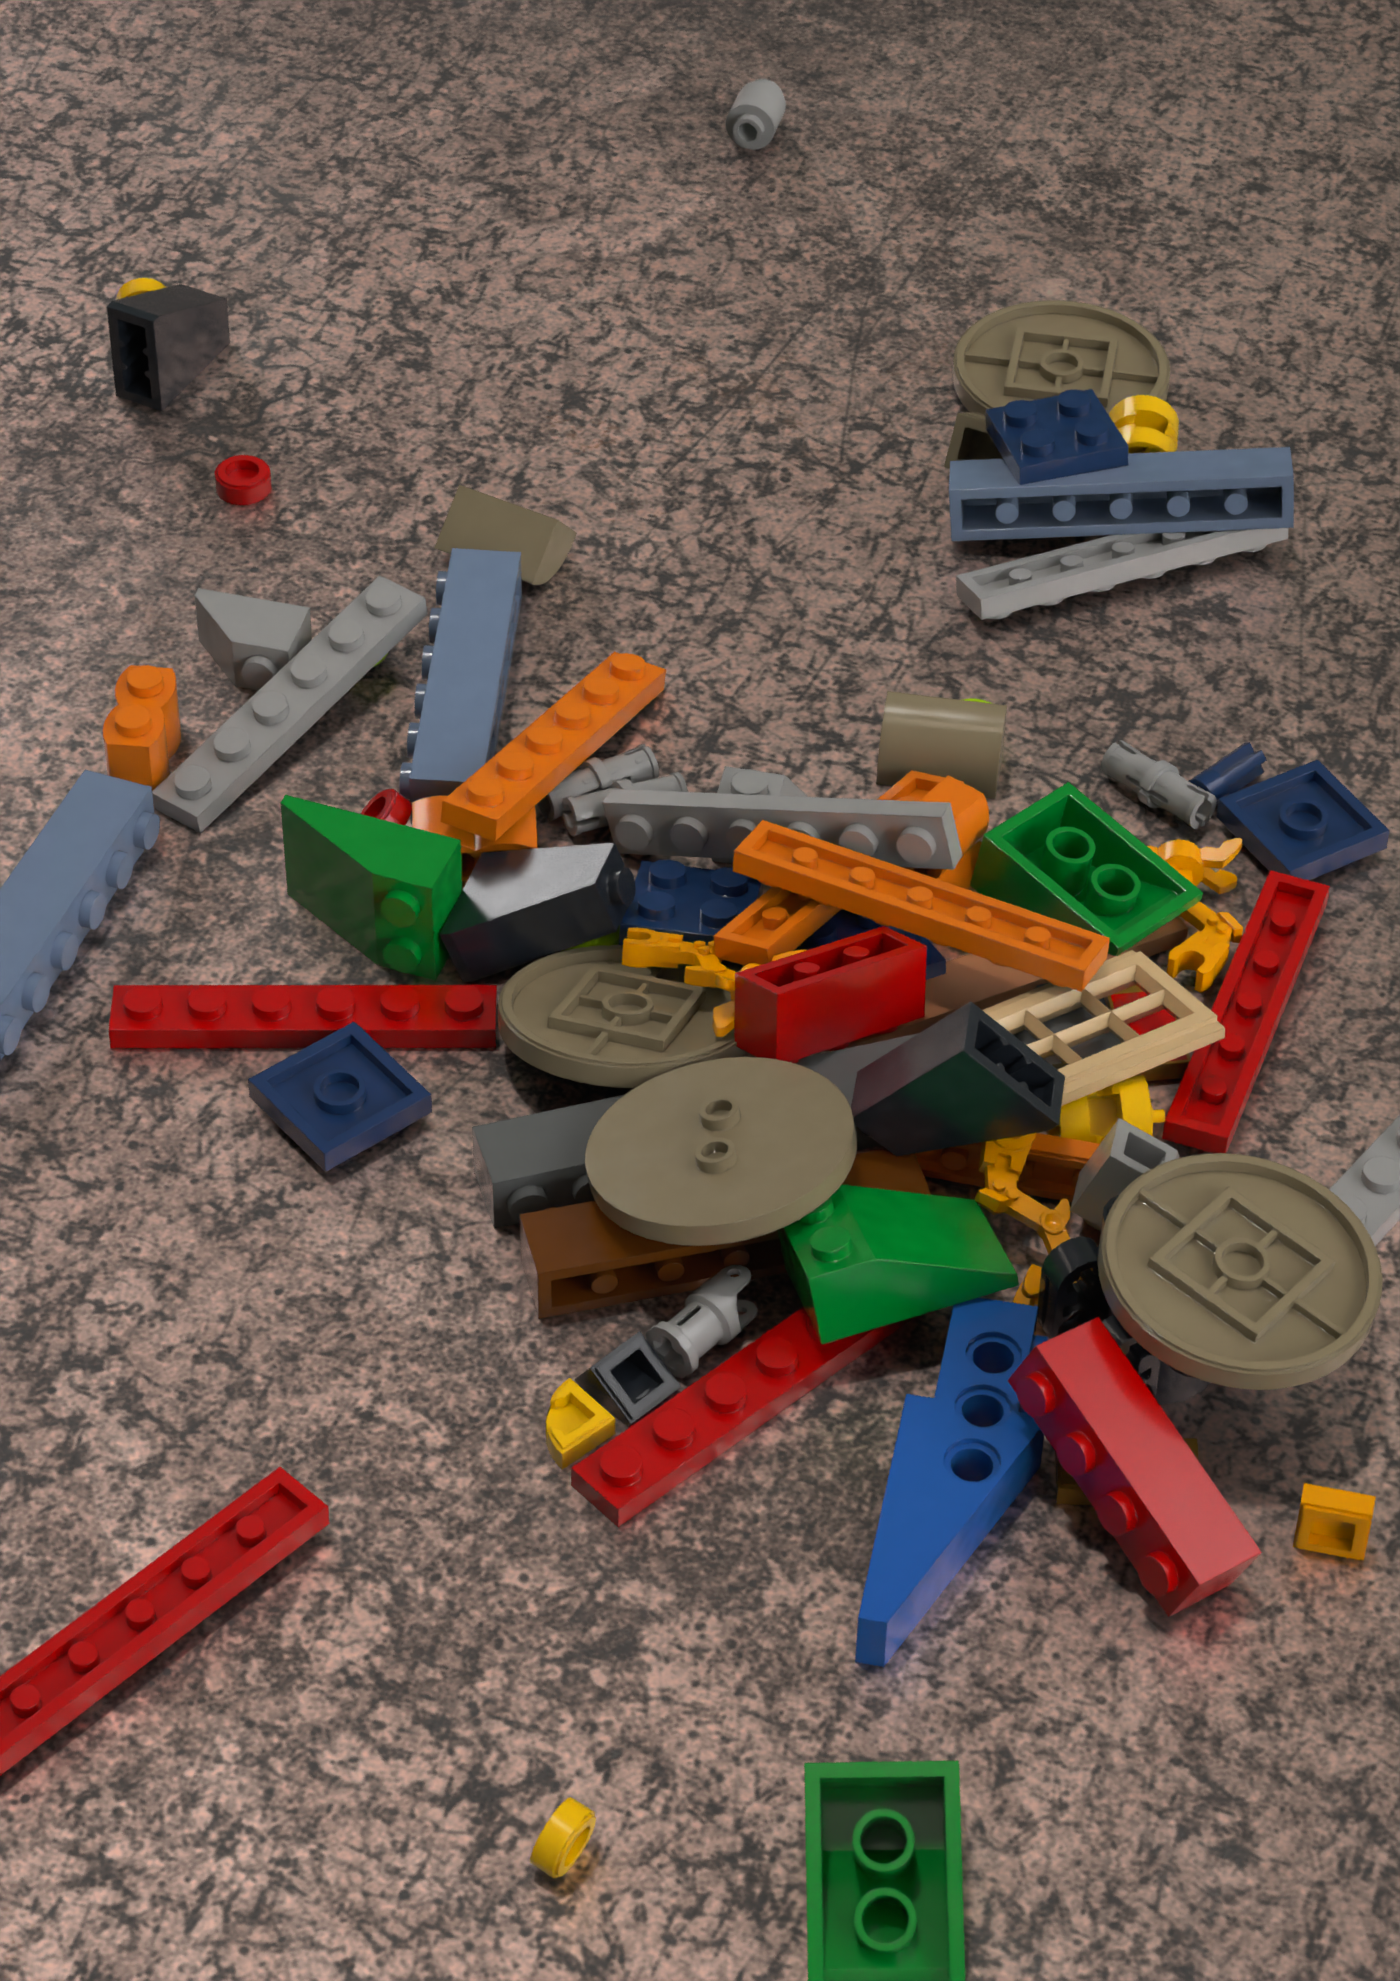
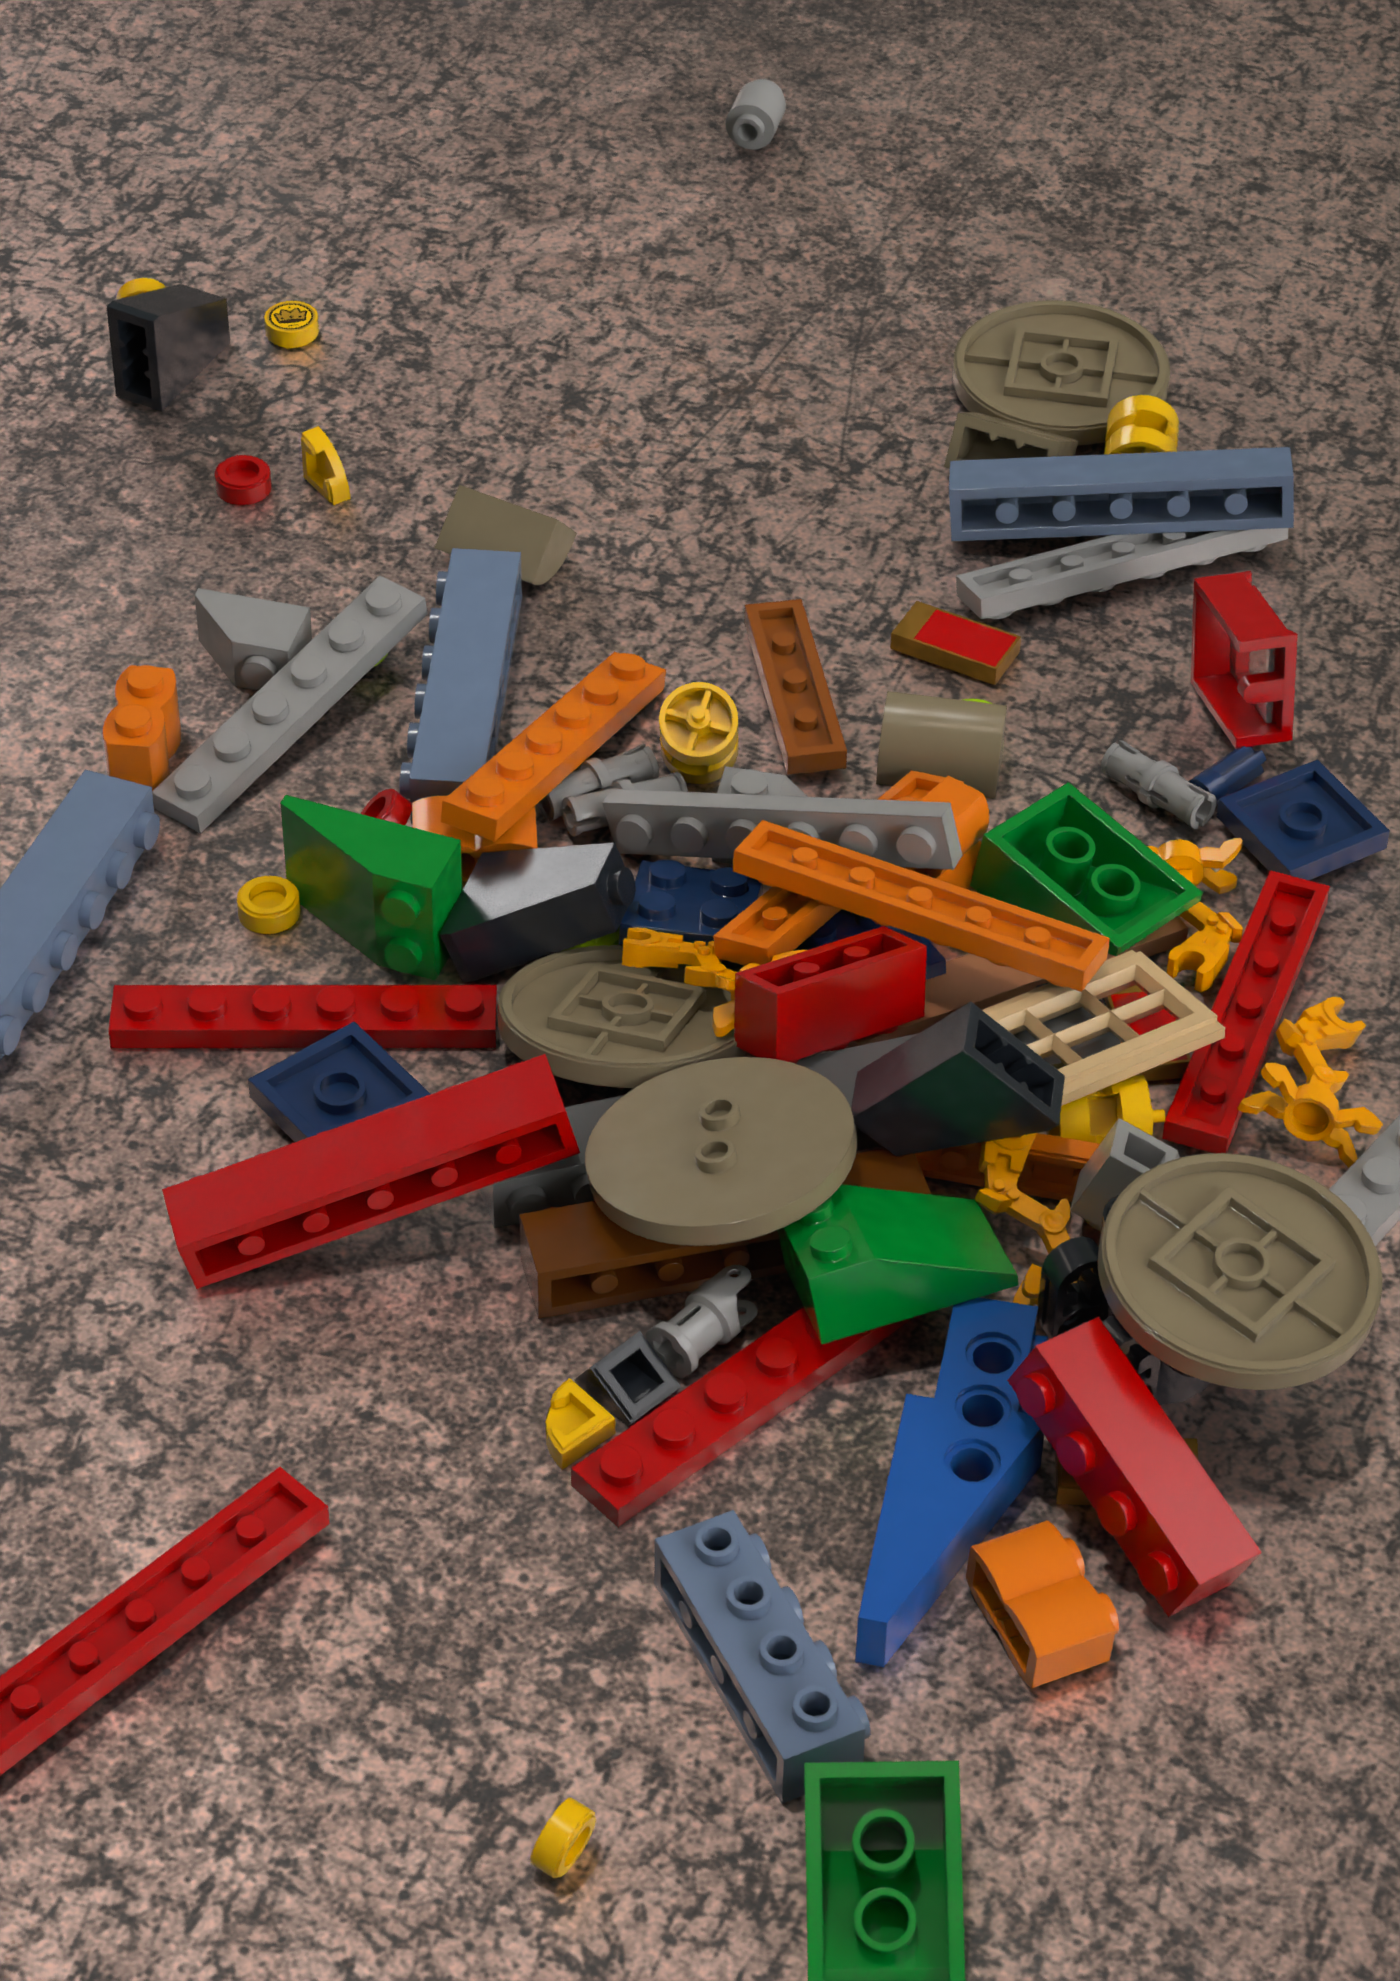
dark blue plate [985,389,1128,485] -> none
light orange tile [1293,1483,1376,1560] -> none
none -> red brick [162,1054,580,1289]
none -> yellow tile [237,876,300,934]
none -> yellow tile [264,301,319,348]
none -> yellow tile [301,426,351,505]
none -> sand blue brick [654,1510,871,1804]
none -> yellow wheel [659,682,739,784]
none -> dark orange plate [744,599,847,775]
none -> tile [890,601,1021,685]
none -> orange brick [966,1520,1119,1688]
none -> red window [1190,571,1298,749]
none -> light orange piece [1237,997,1383,1168]

